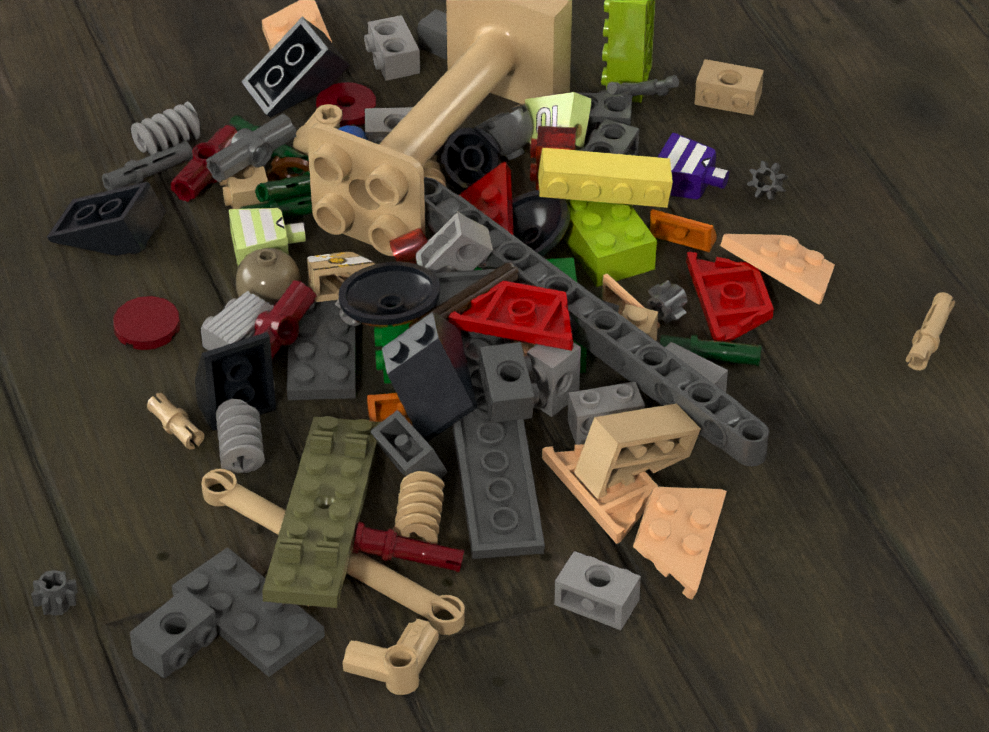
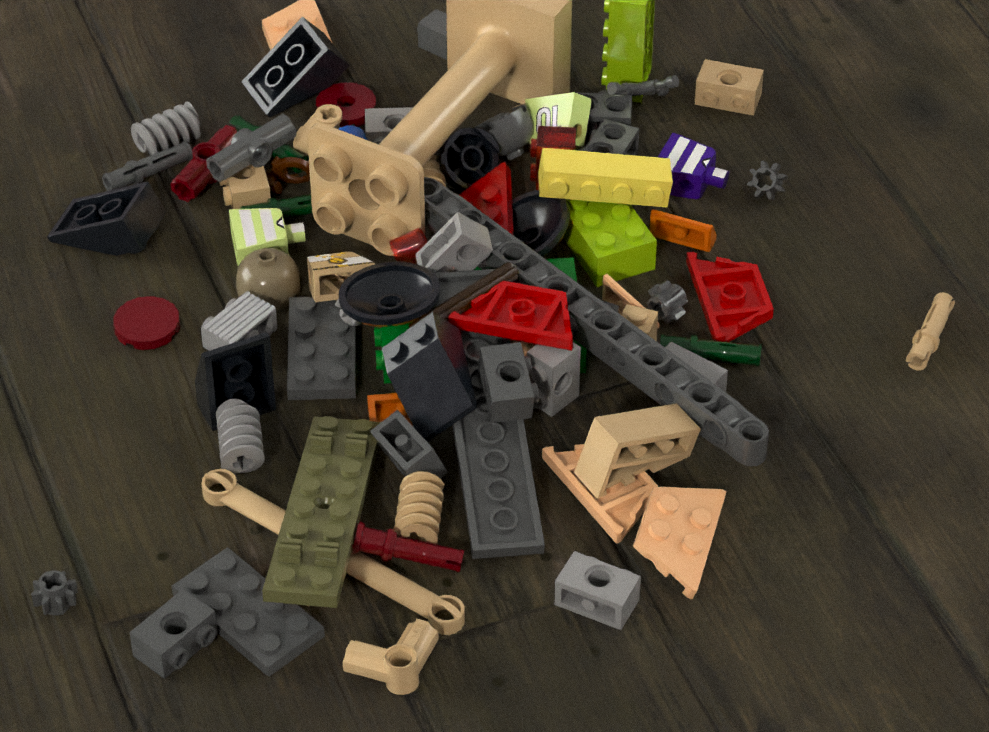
tan pin [147,393,204,450] -> none
dark red piece [252,280,317,359] -> none
dark green pin [255,171,311,202] -> none
light grey brick [364,15,420,81] -> none
light grey brick [568,382,645,445] -> none
light nougat wing [720,234,835,305] -> none

